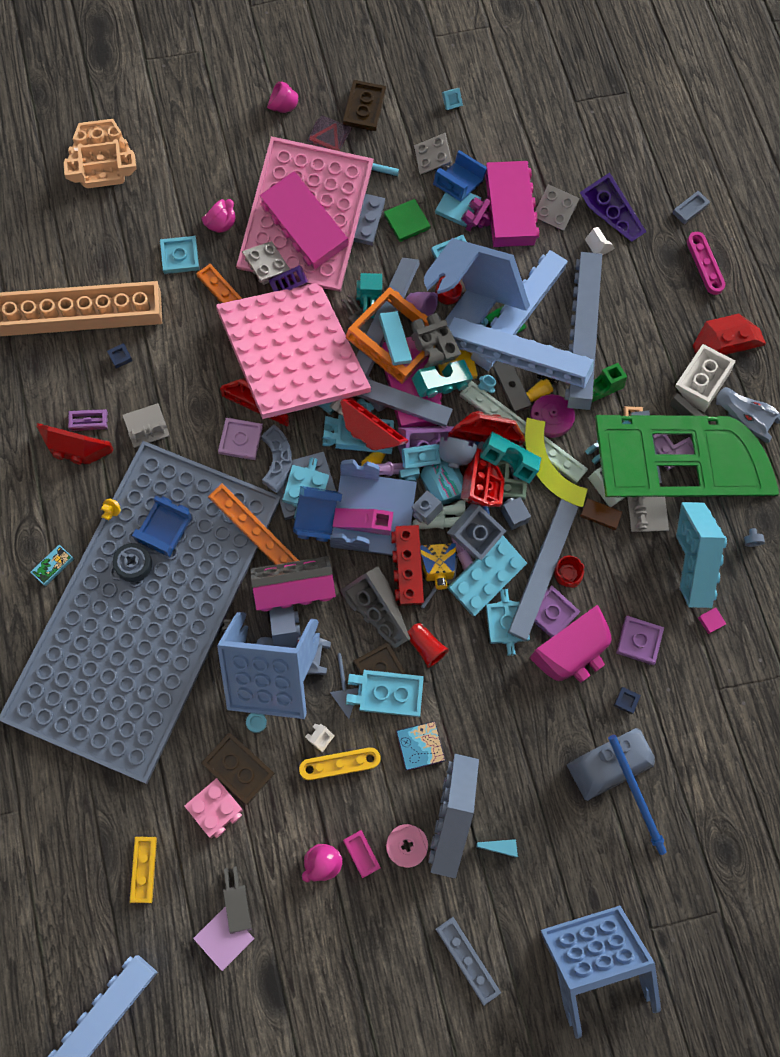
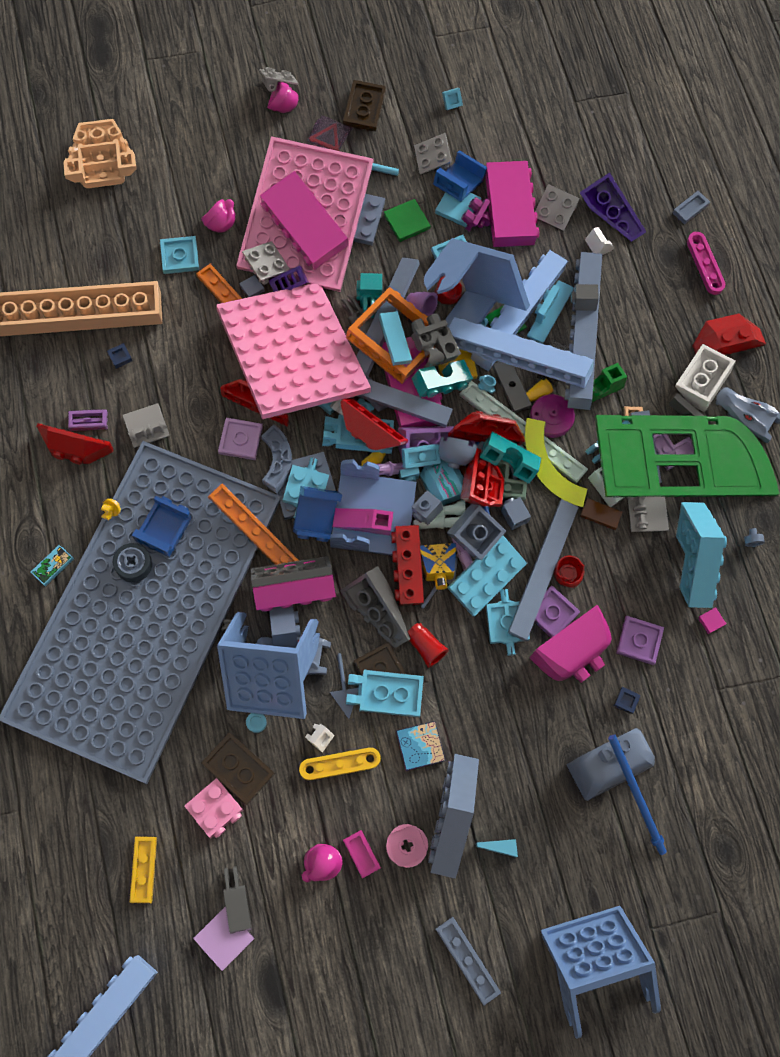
none -> sand blue tile [239,275,265,298]
none -> light grey hinge [259,67,299,92]
none -> medium azure bracket [527,280,574,344]
none -> dark grey brick [571,284,599,311]

